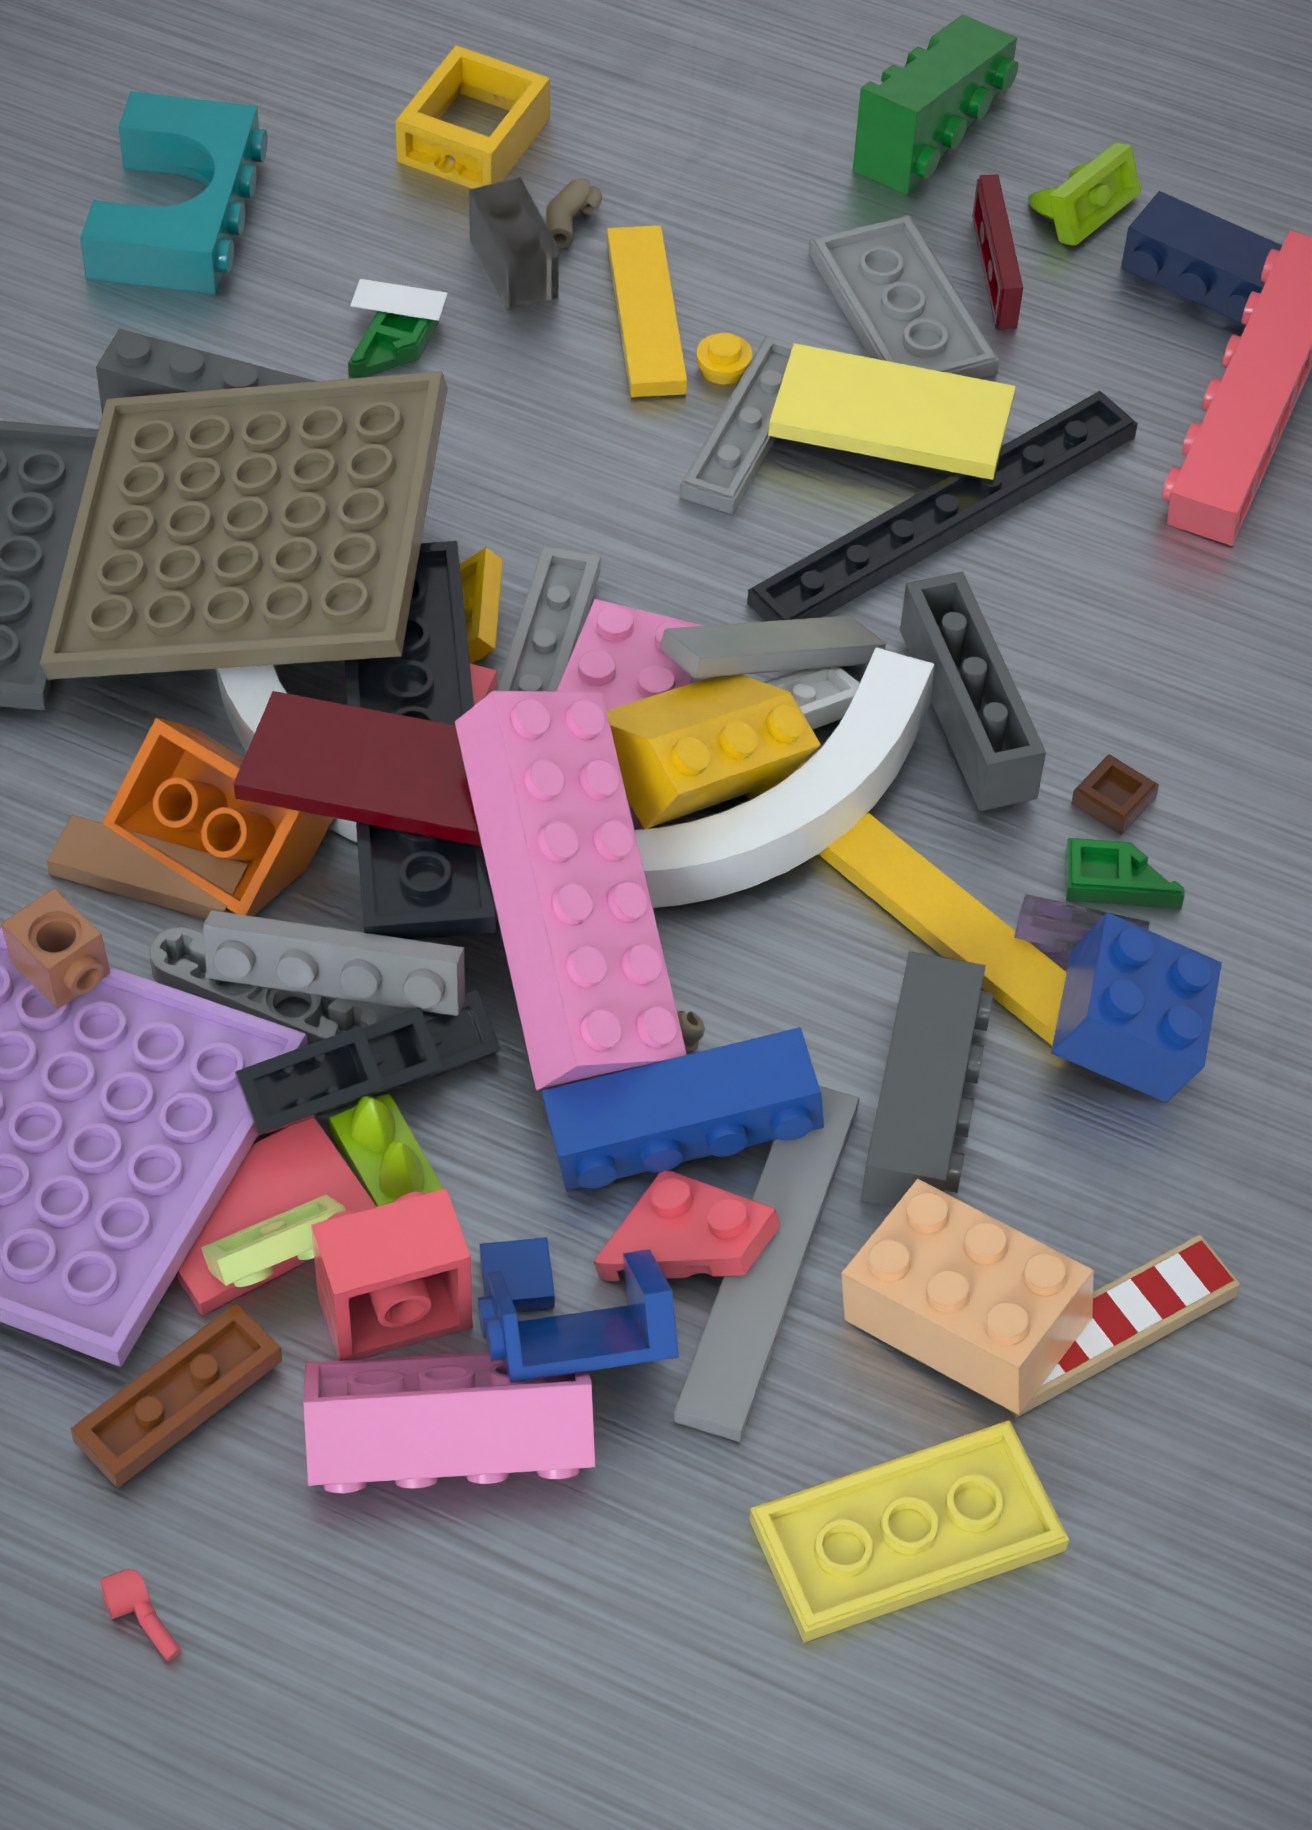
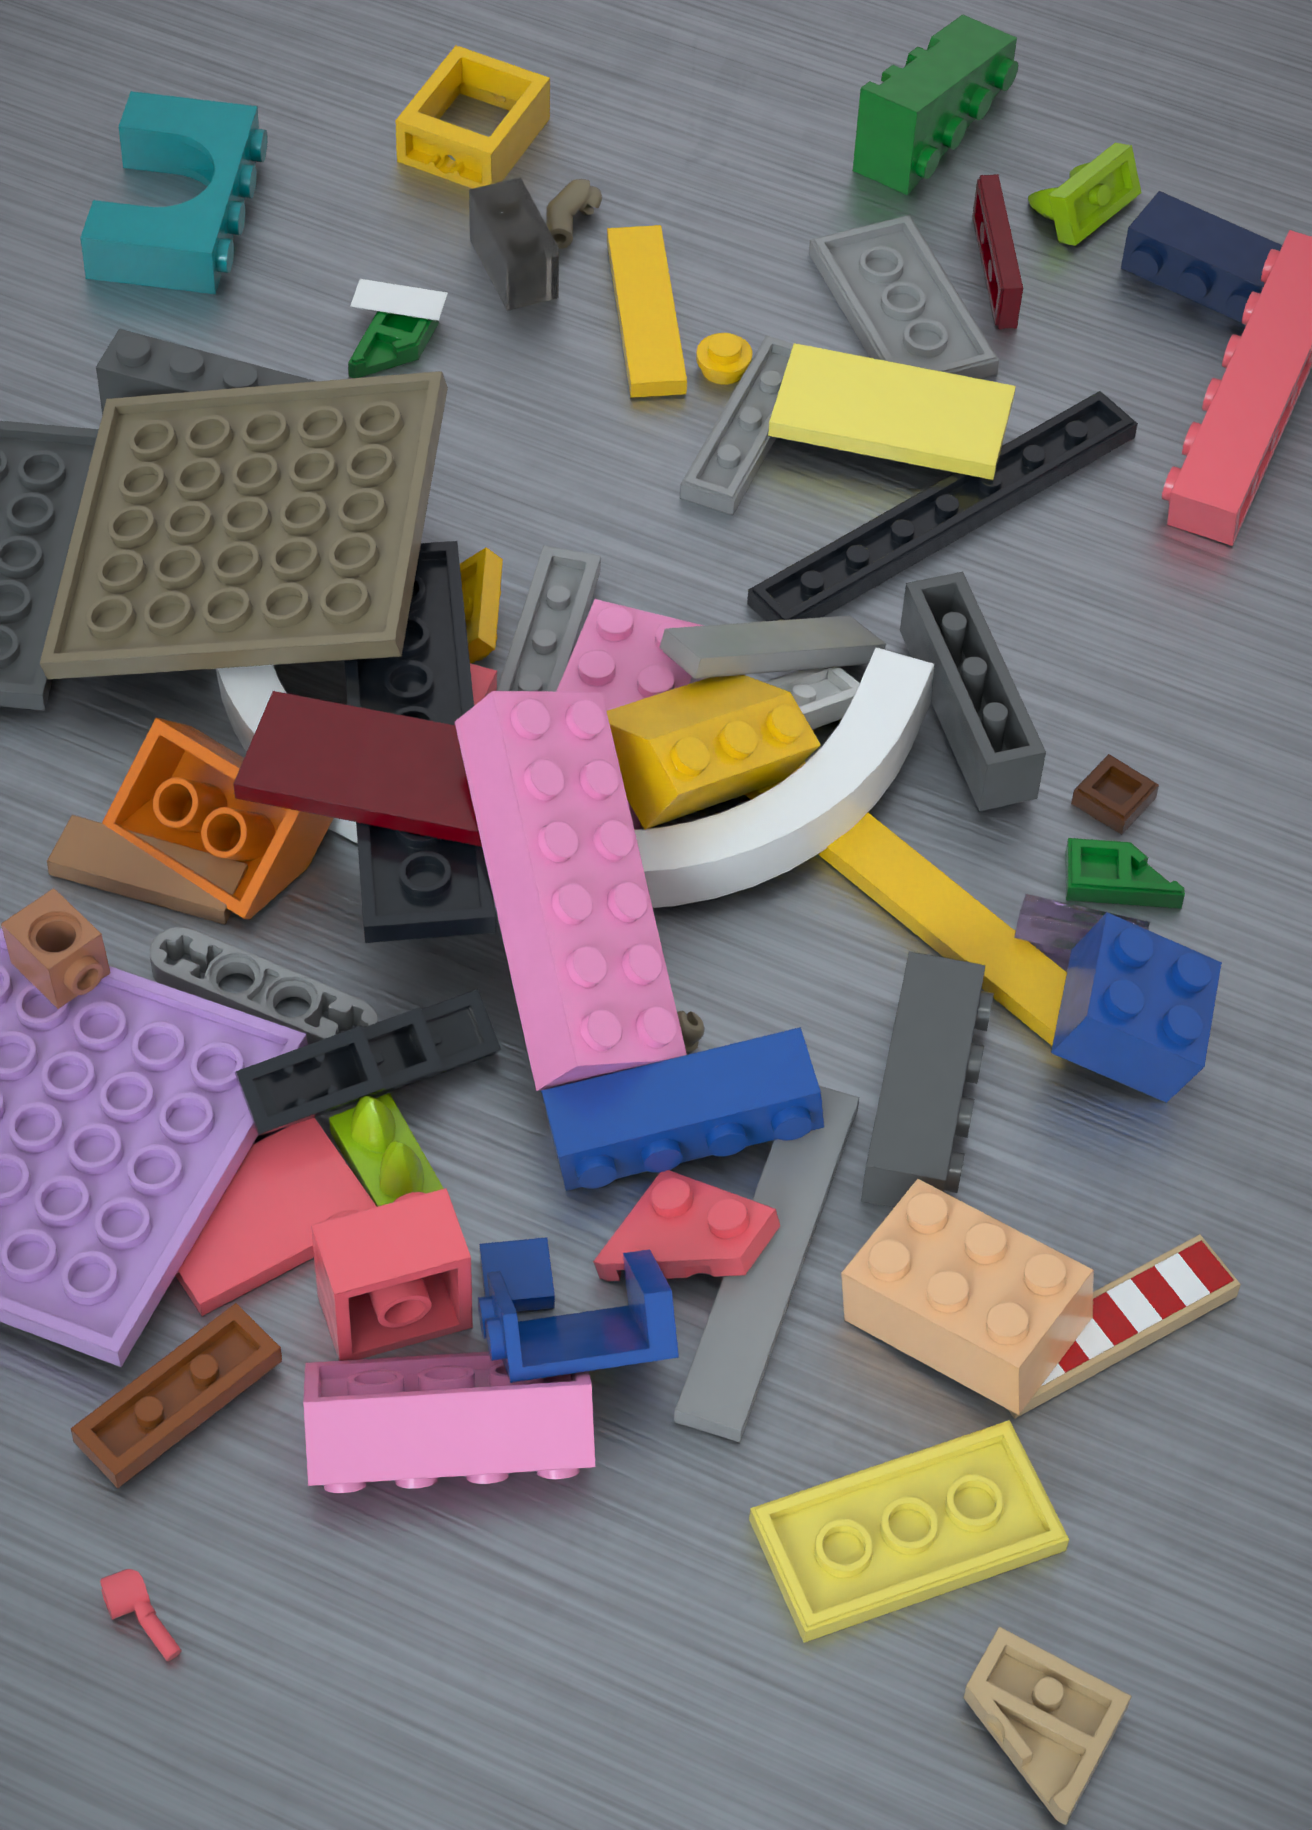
yellowish green plate [201,1195,346,1287] -> none
light grey plate [203,910,465,1016] -> none
none -> tan wing [963,1627,1132,1825]

